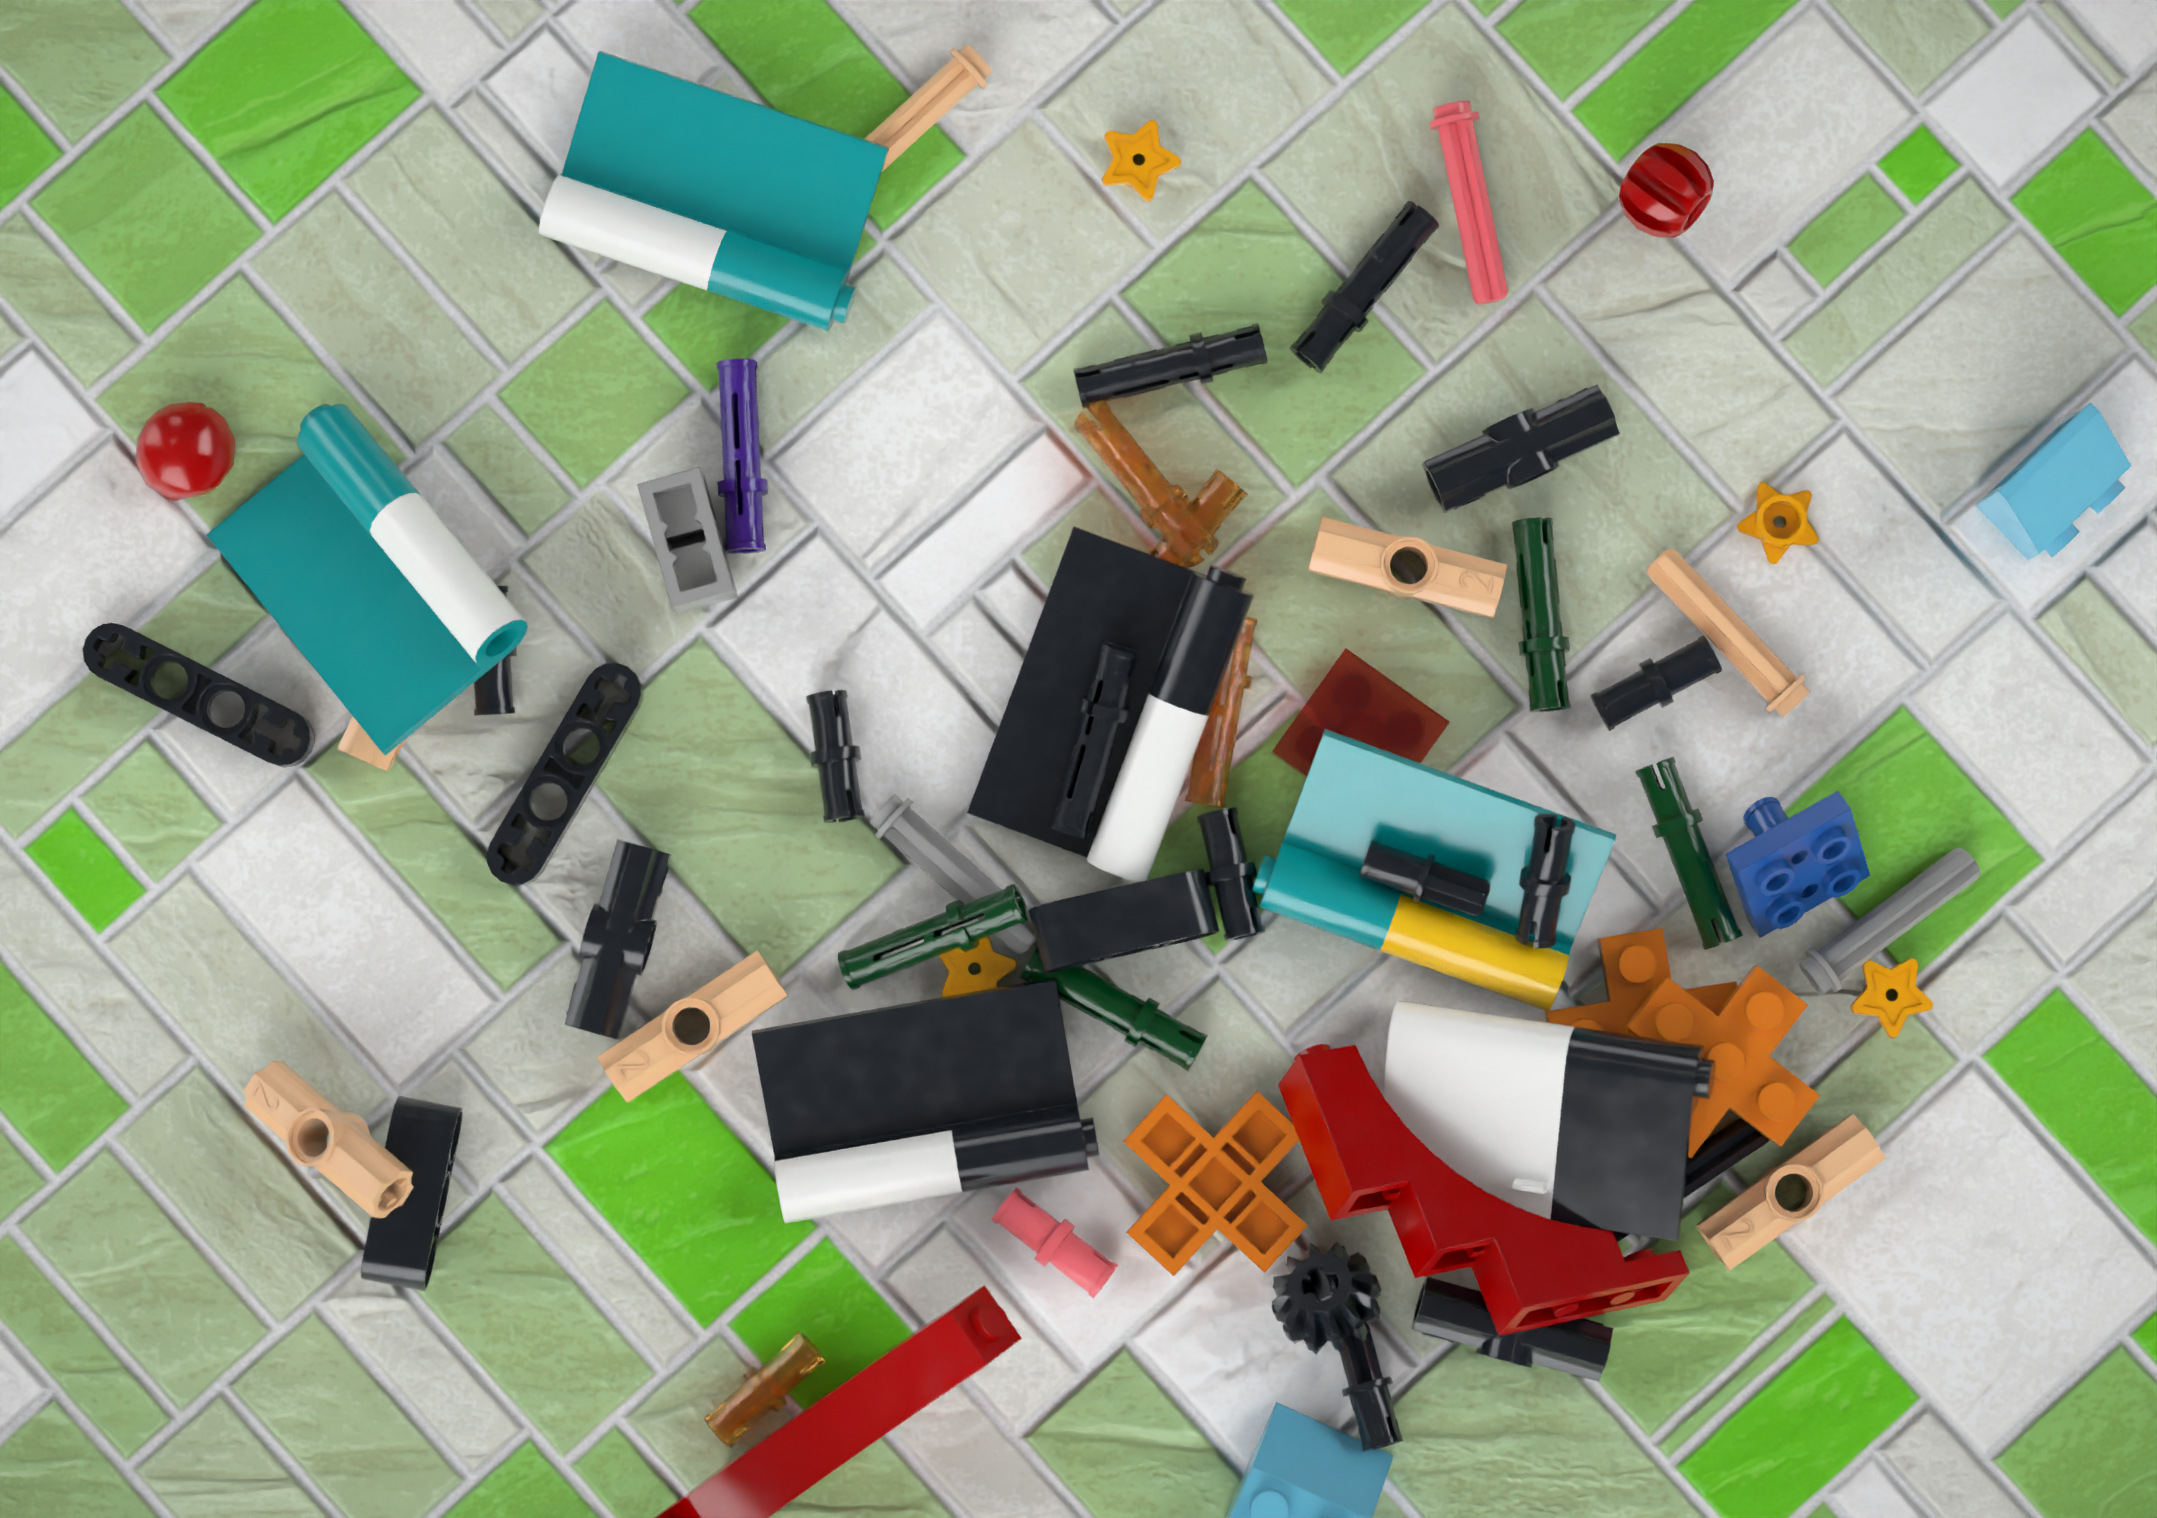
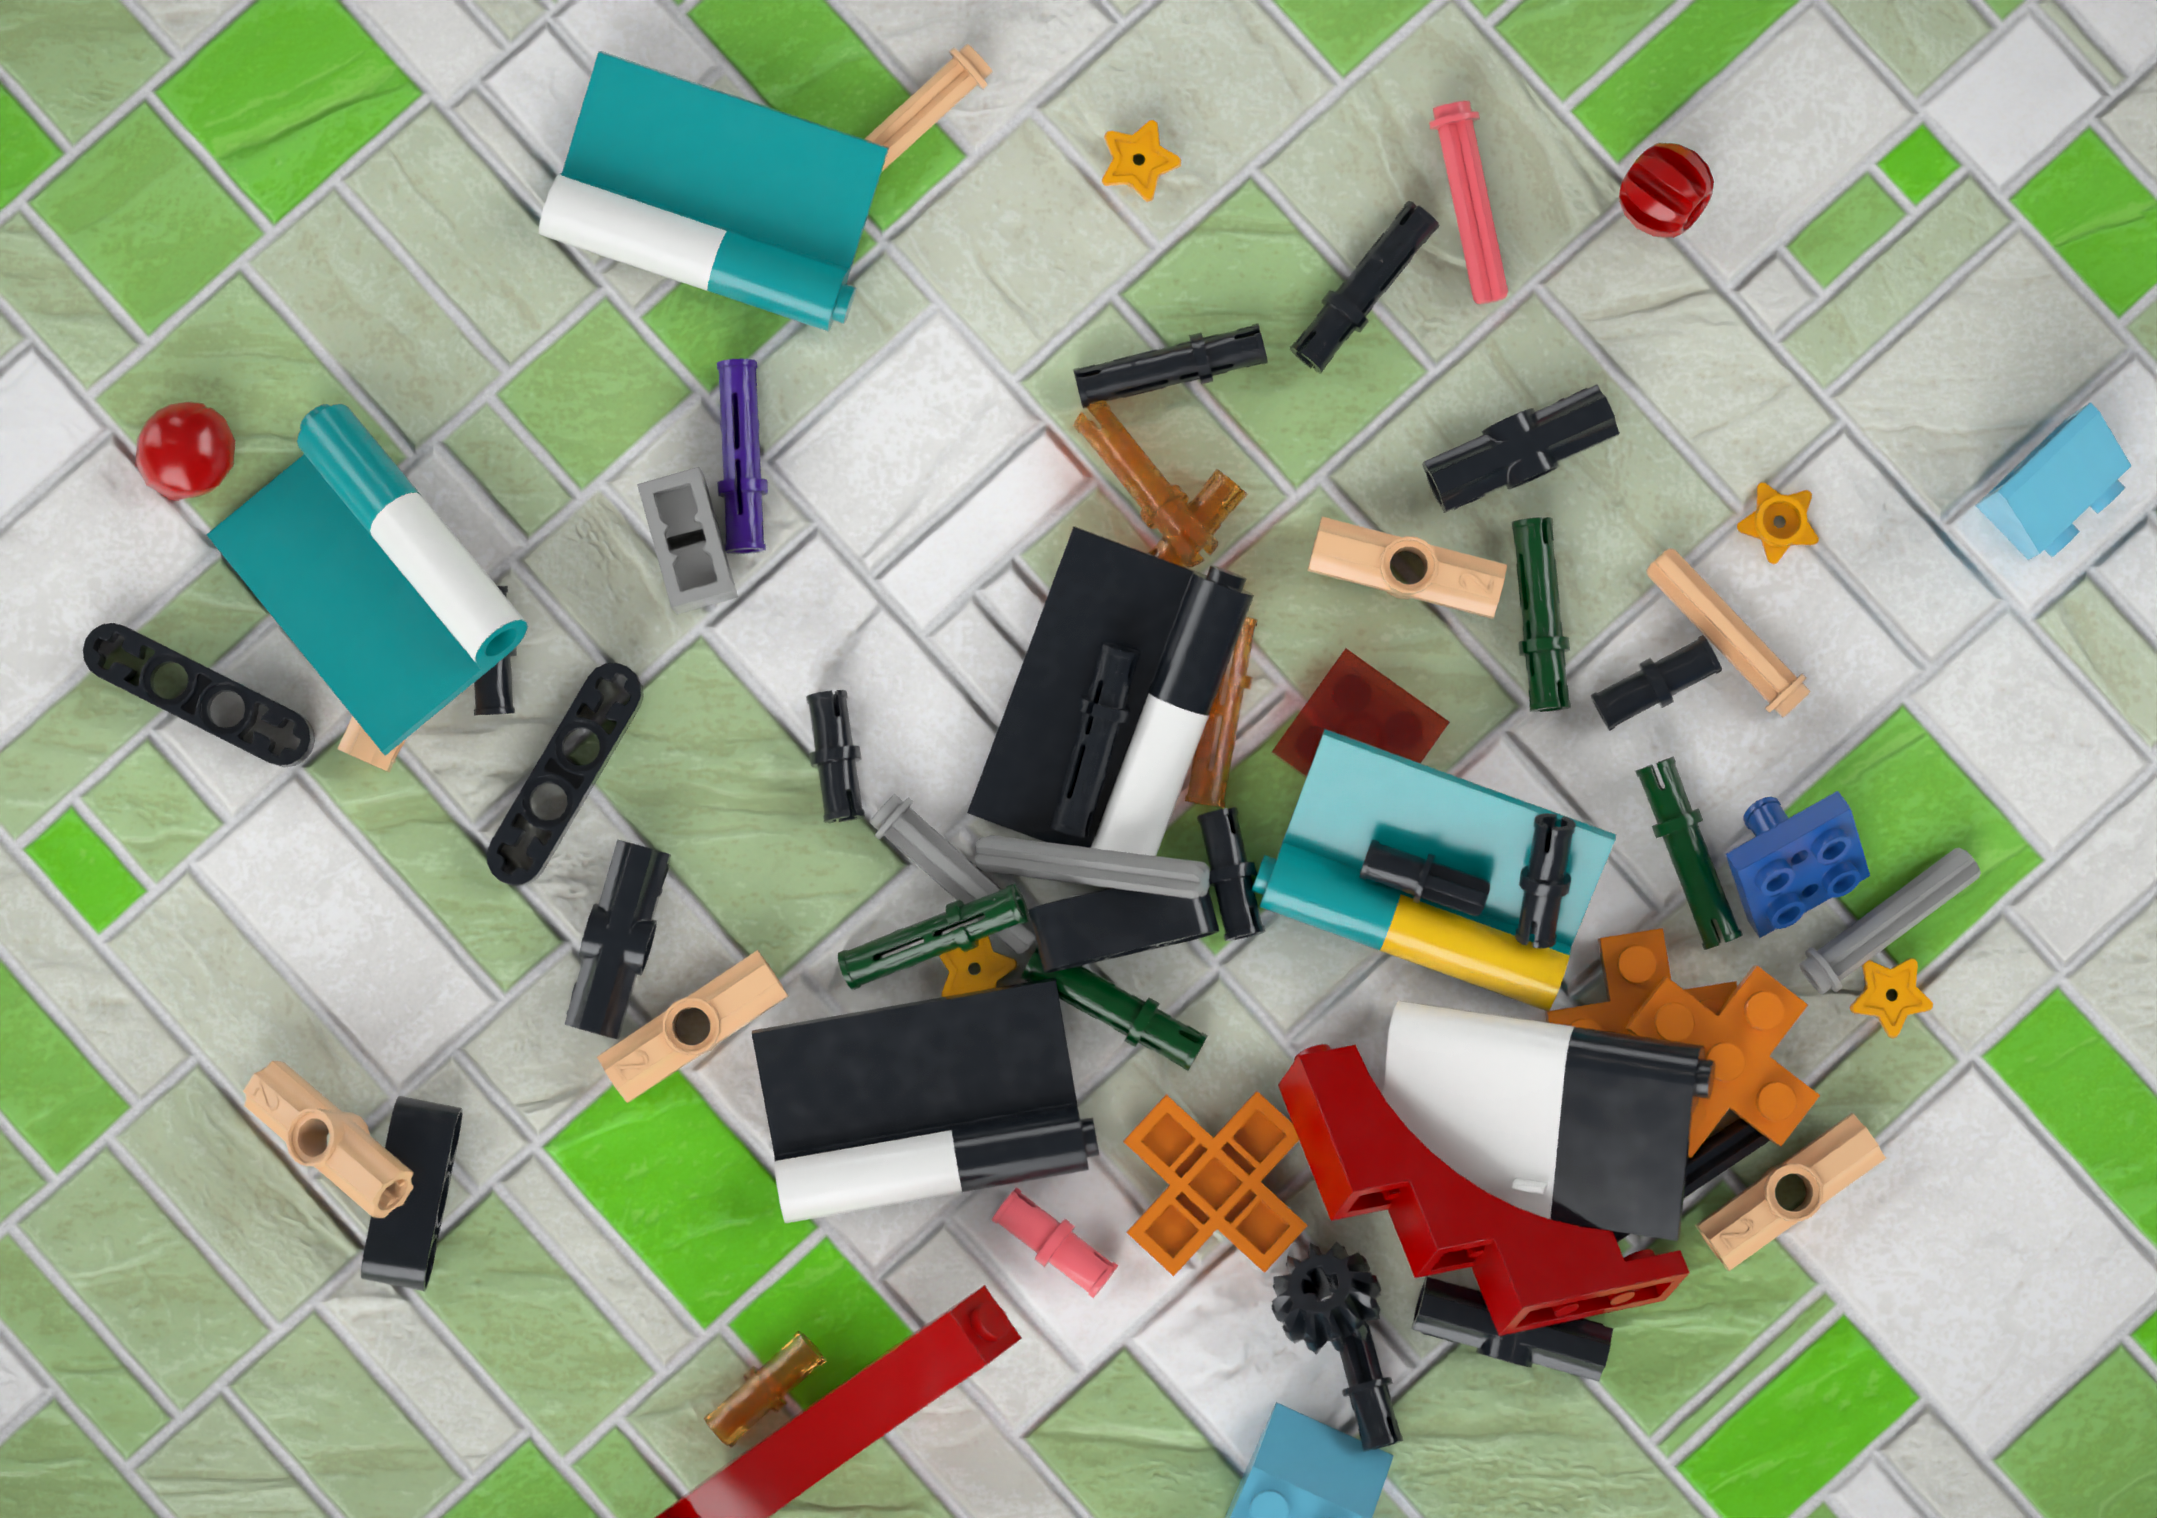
none -> light grey axle [975,835,1210,899]

